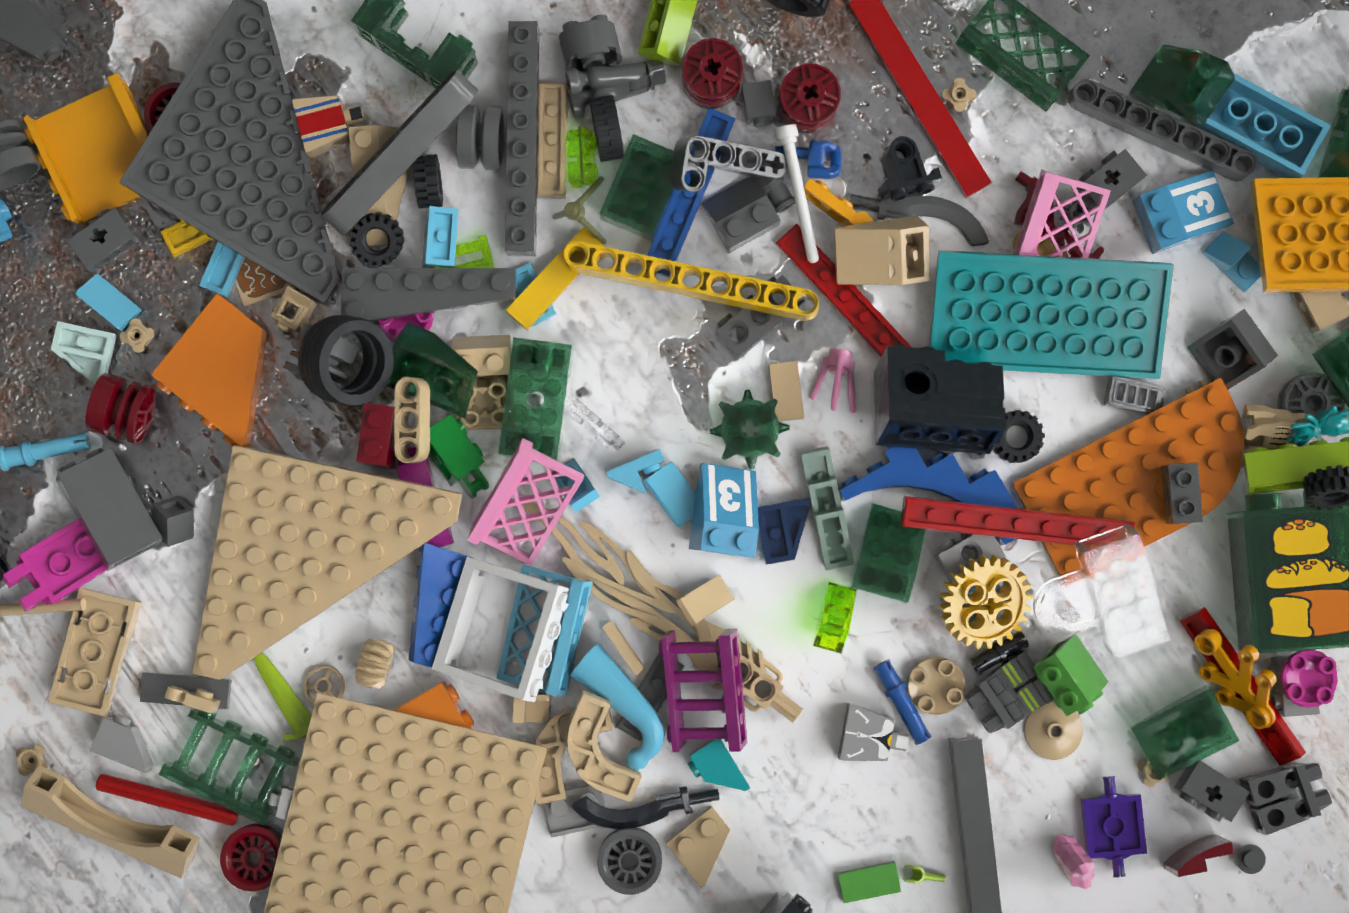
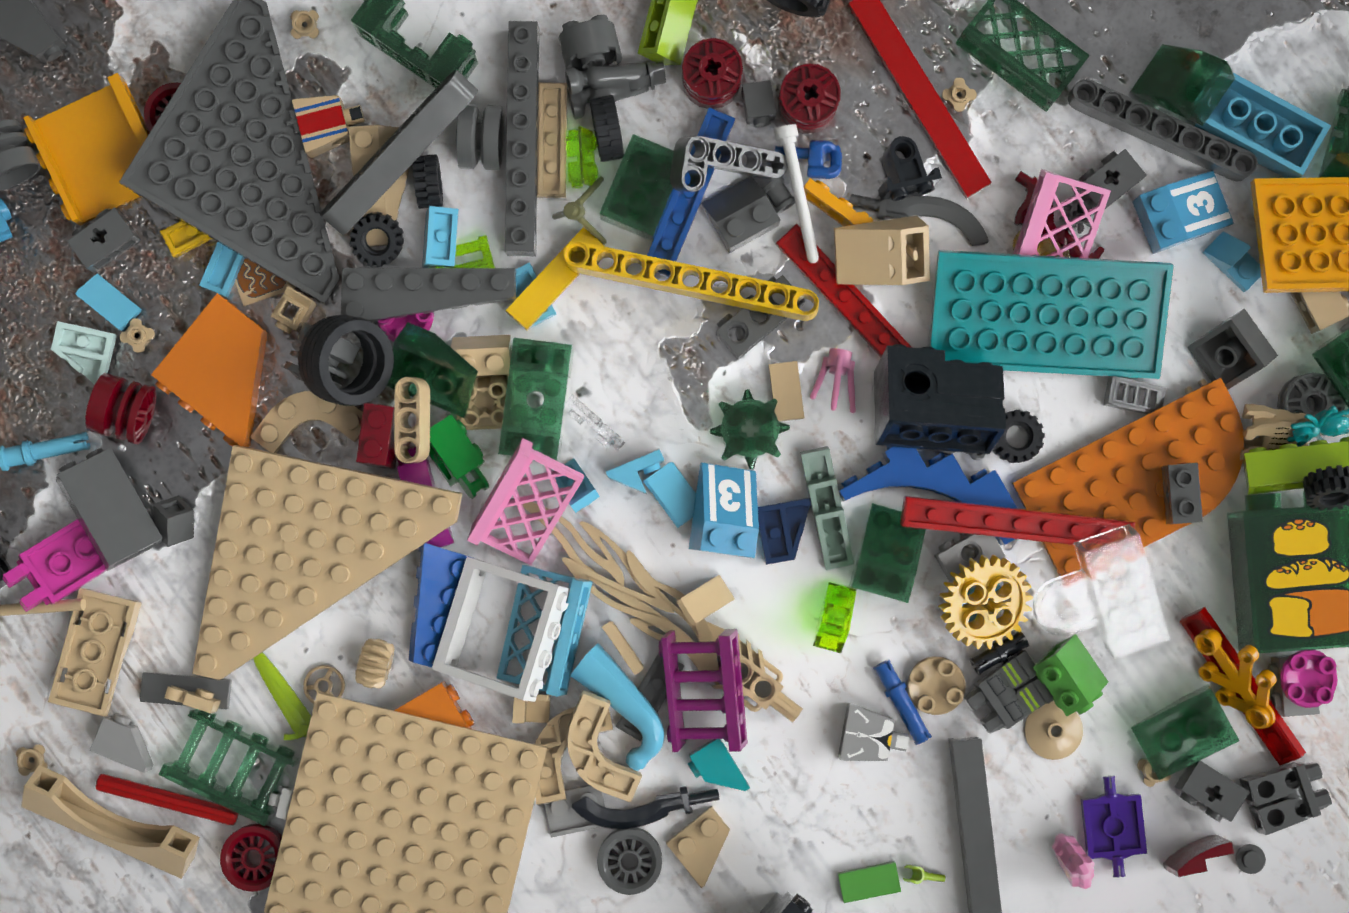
none -> tan plate [250,391,363,453]
none -> tan plate [290,10,319,39]

